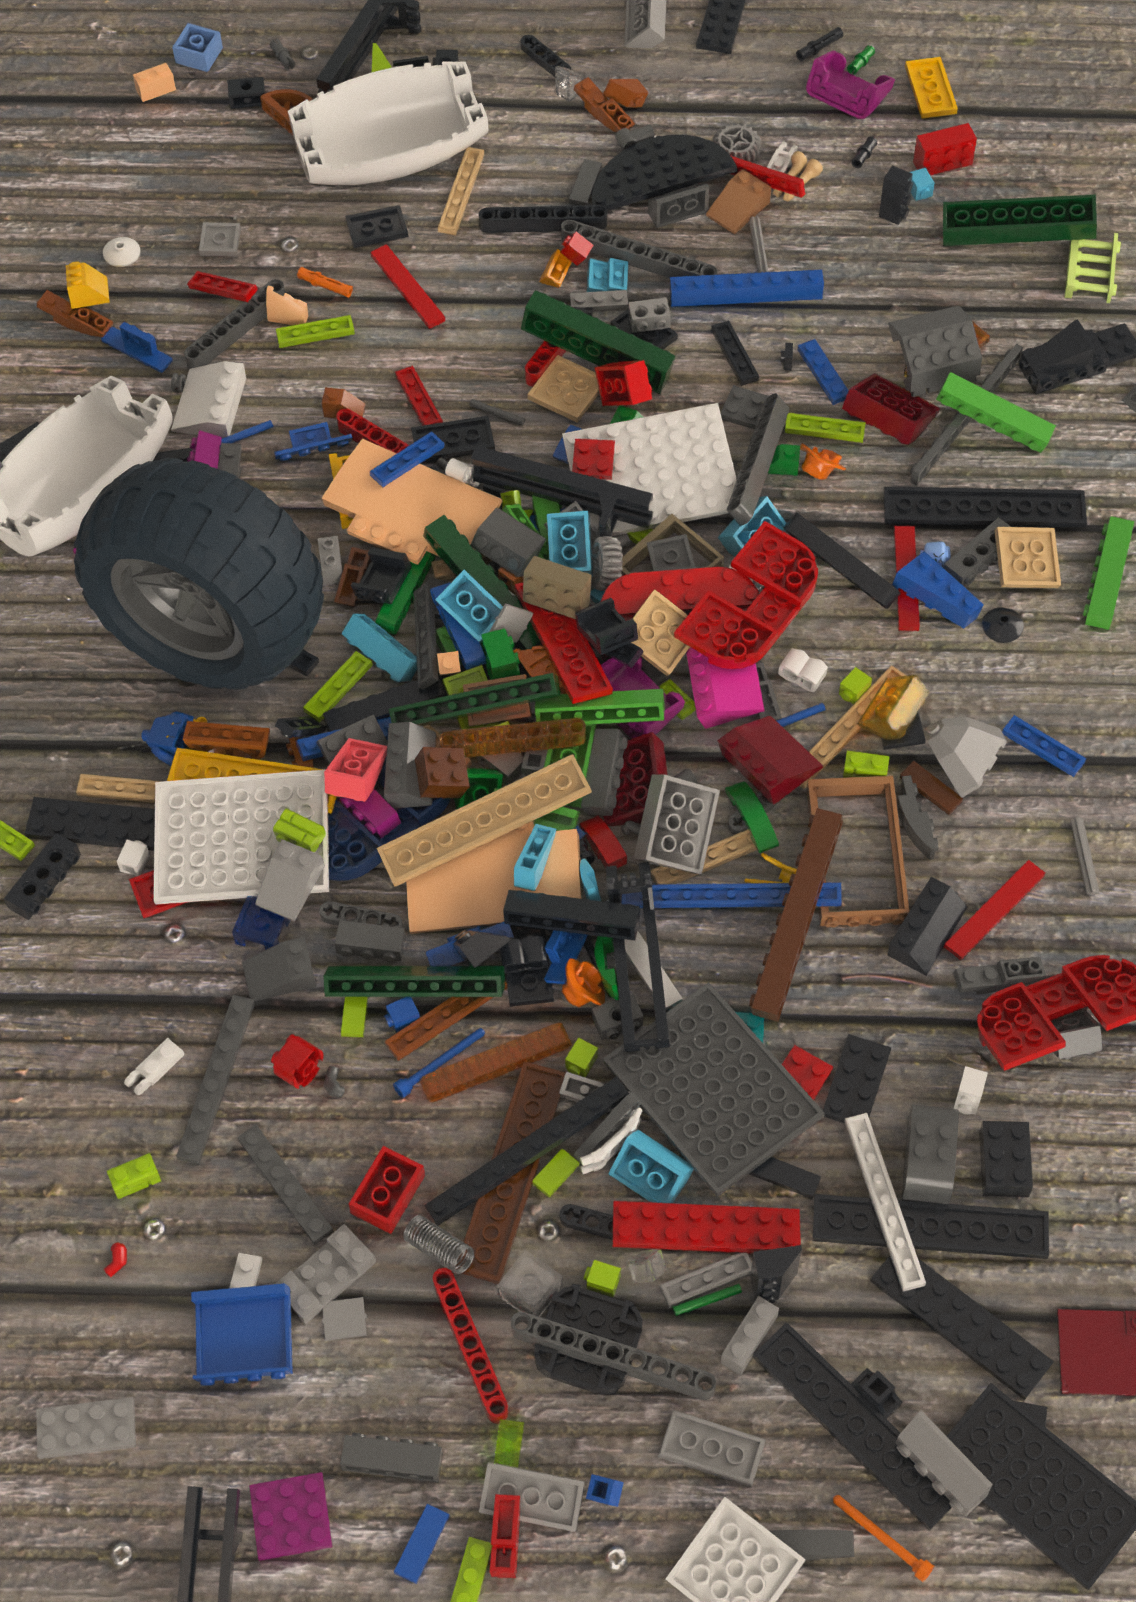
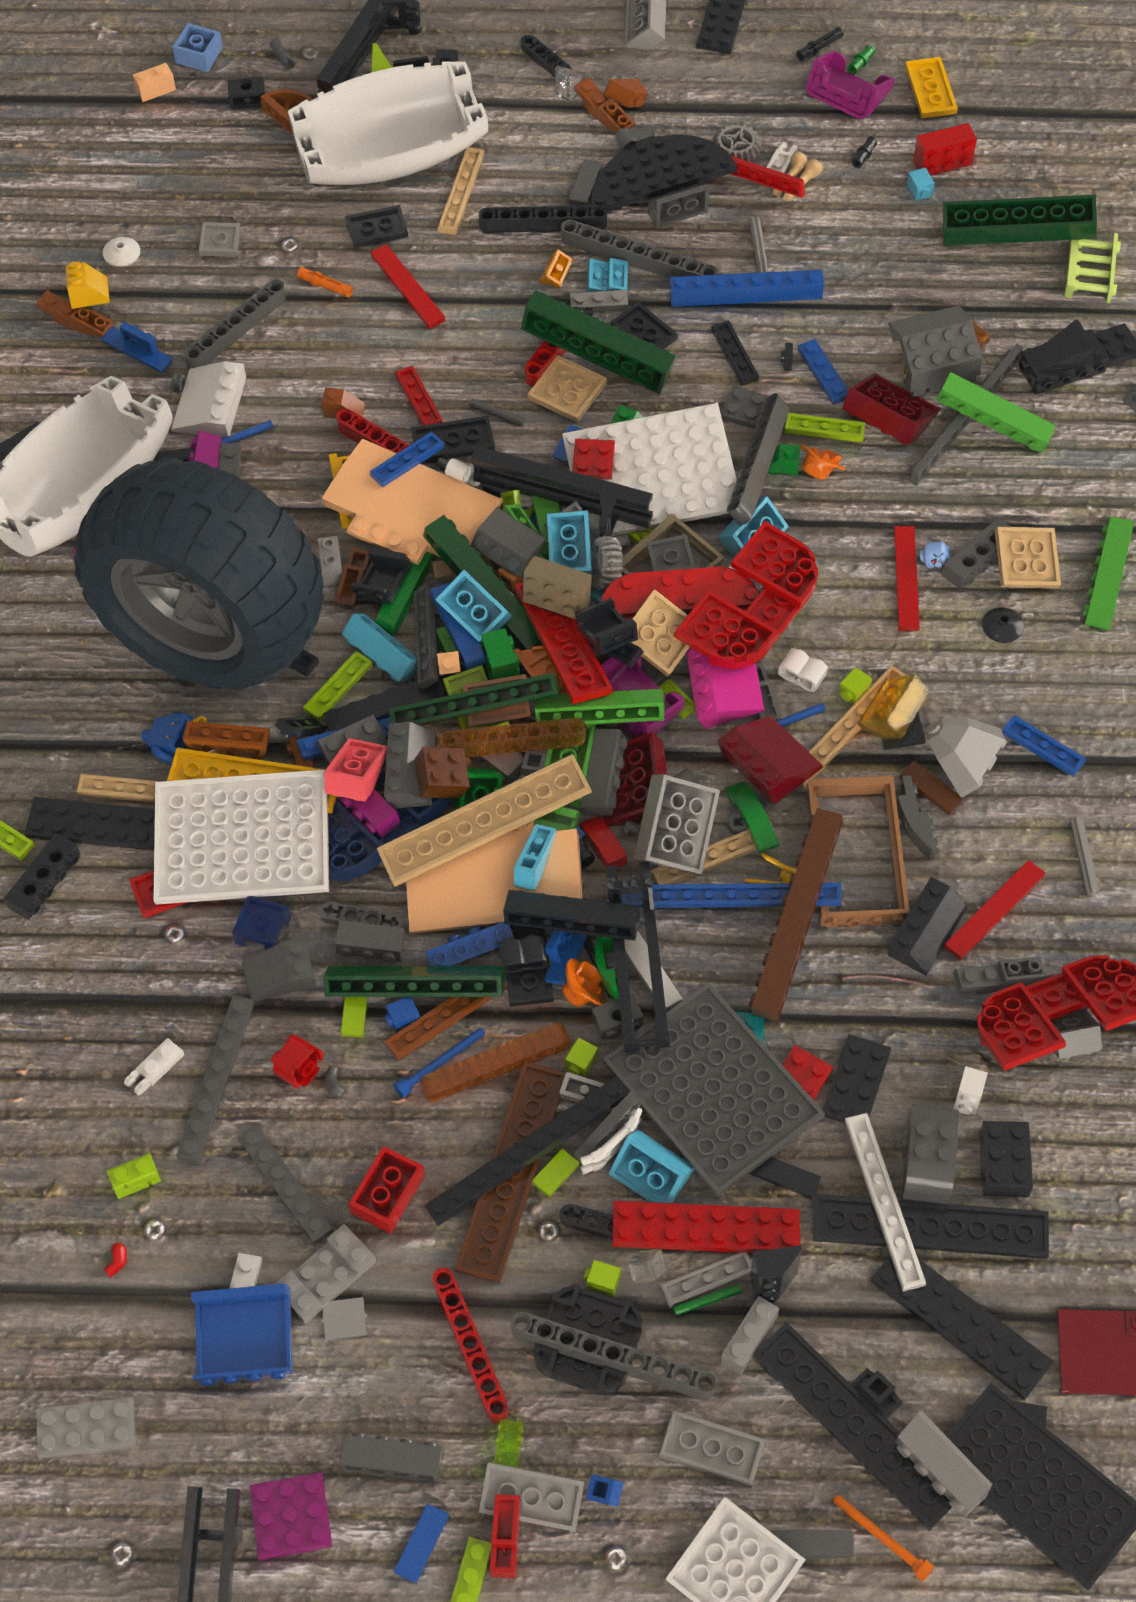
white brick [117,840,150,876] -> none
red tile [187,271,258,302] -> none
light grey slope [255,839,325,921] -> none
light nougat slope [266,286,308,325] -> none
lime brick [273,808,326,853] -> none
blue bracket [274,422,352,461] -> none
lime plate [276,315,355,348] -> none
dark grey piece [404,1215,474,1274] -> none
black slope [452,930,510,968] -> none
light grey piece [489,603,533,643] -> none
clear brick [496,1250,563,1317] -> none
brick [560,232,594,266] -> none
medium azure slope [580,858,601,901] -> none
red brick [594,360,652,406] -> none
light grey brick [628,297,670,333] -> none
medium nougat slope [706,169,771,234] -> none
black beam [783,512,901,609] -> none
lime brick [843,750,889,778] -> none
black brick [879,165,913,225] -> none
black plate [883,486,1087,528] -> none
blue wedge [892,551,984,629] -> none

